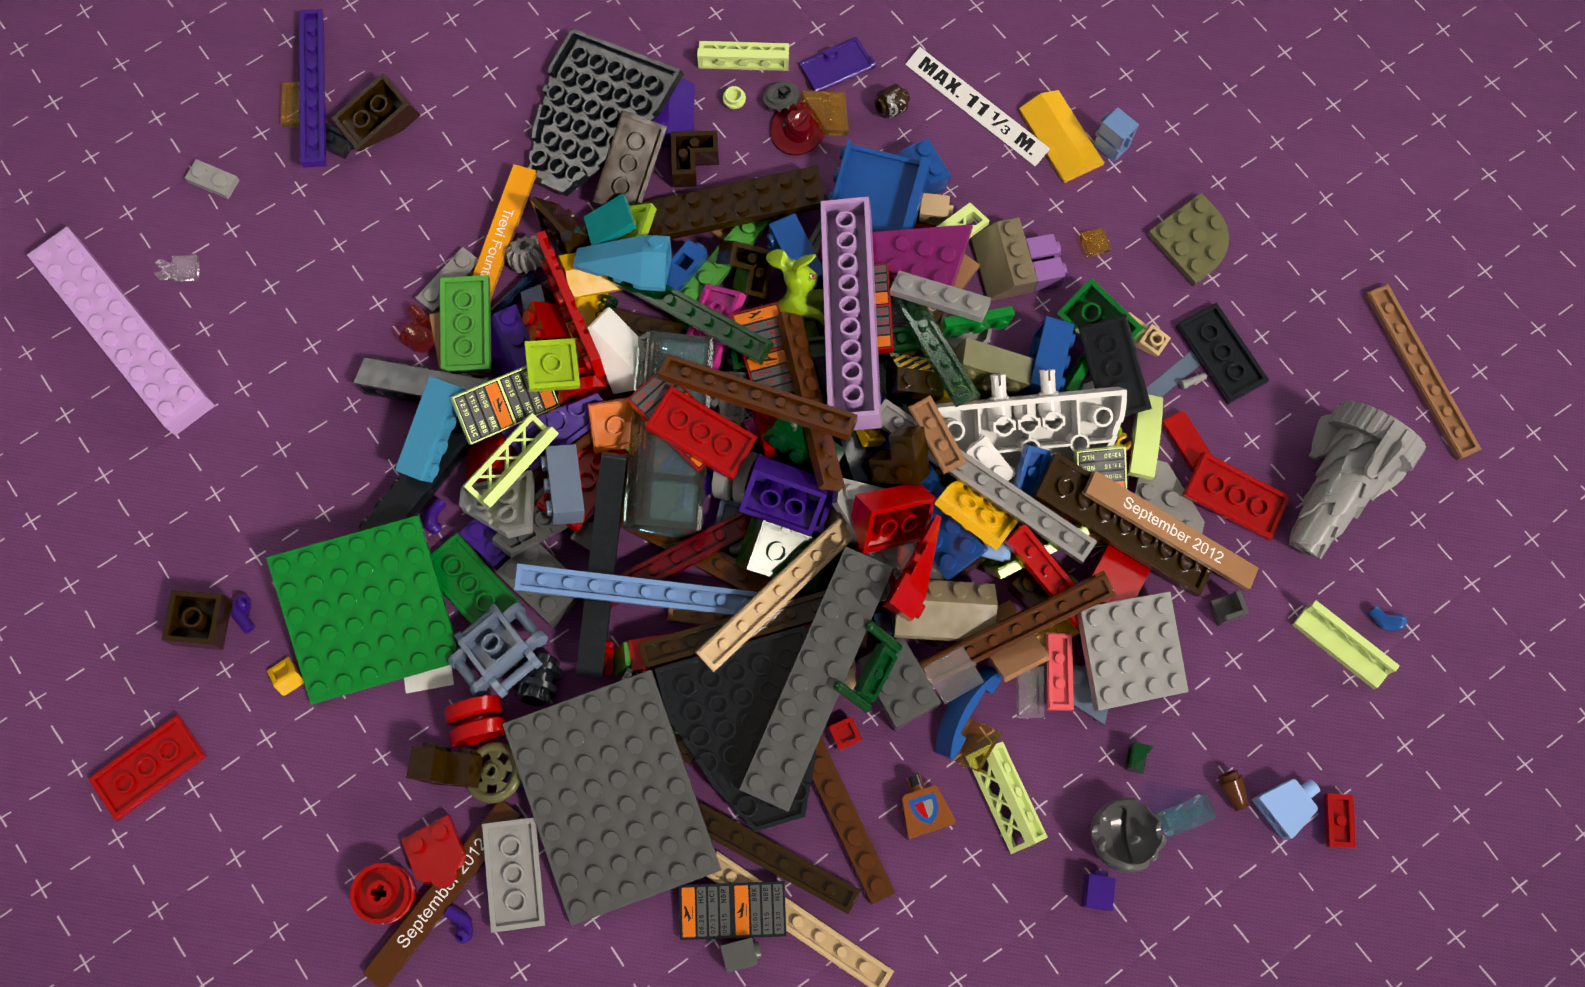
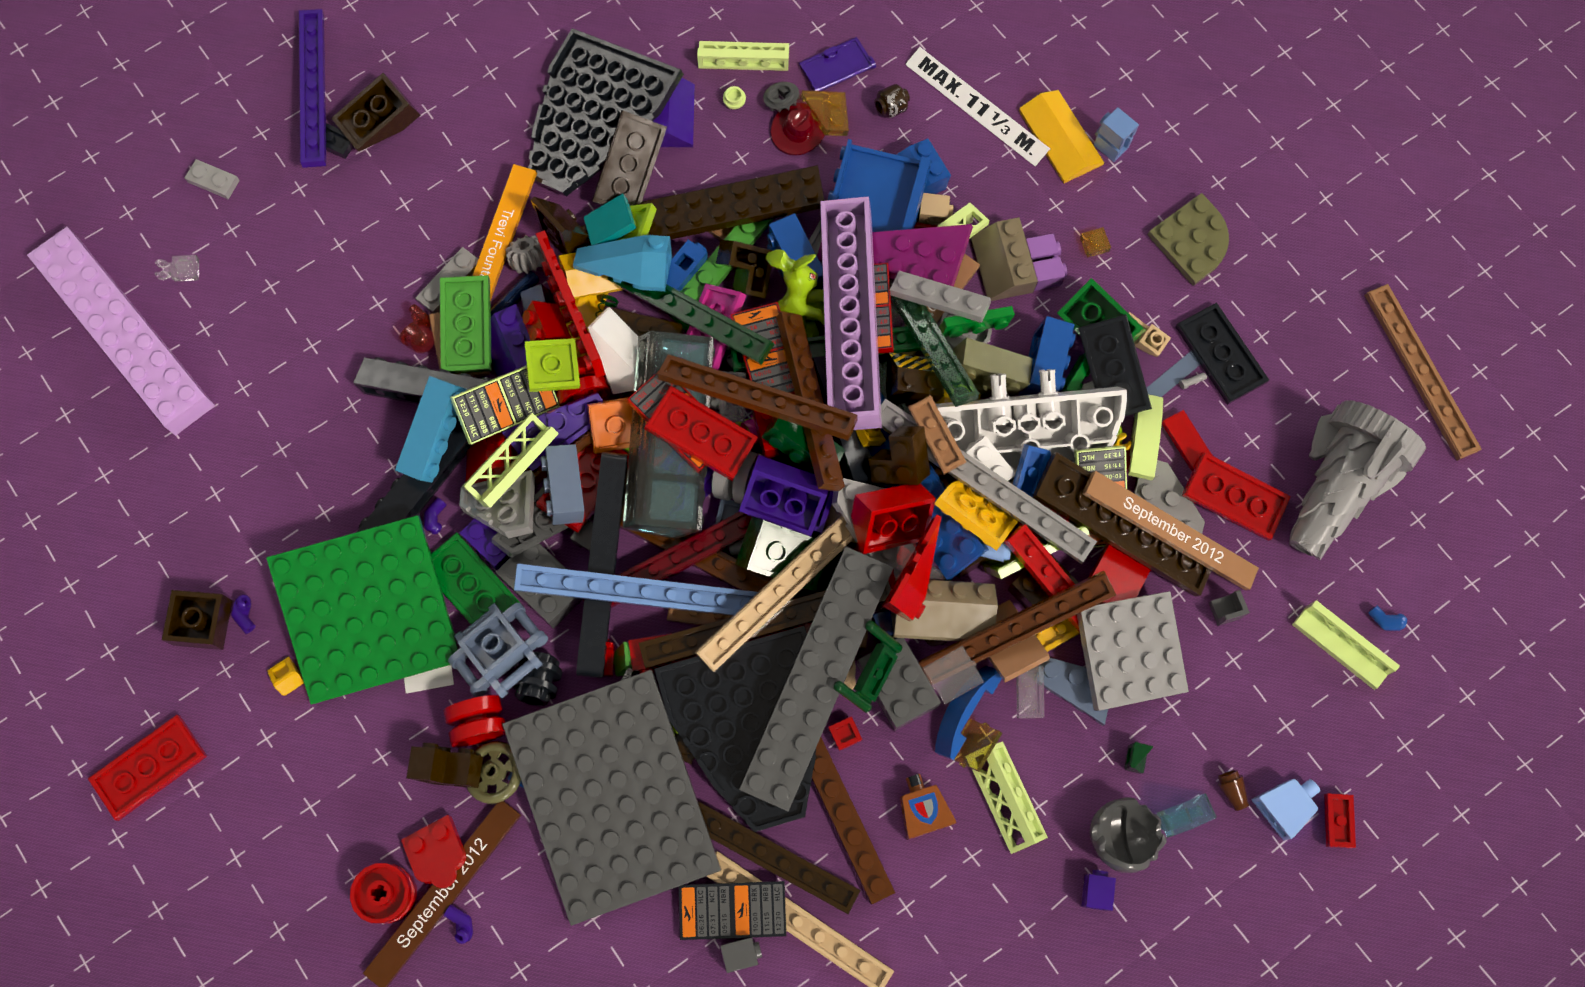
clear yellow tile [281,82,300,127] -> none
light grey plate [482,817,545,933] -> none
dark brown brick [671,130,719,188] -> none
coral tile [1045,633,1074,711] -> none

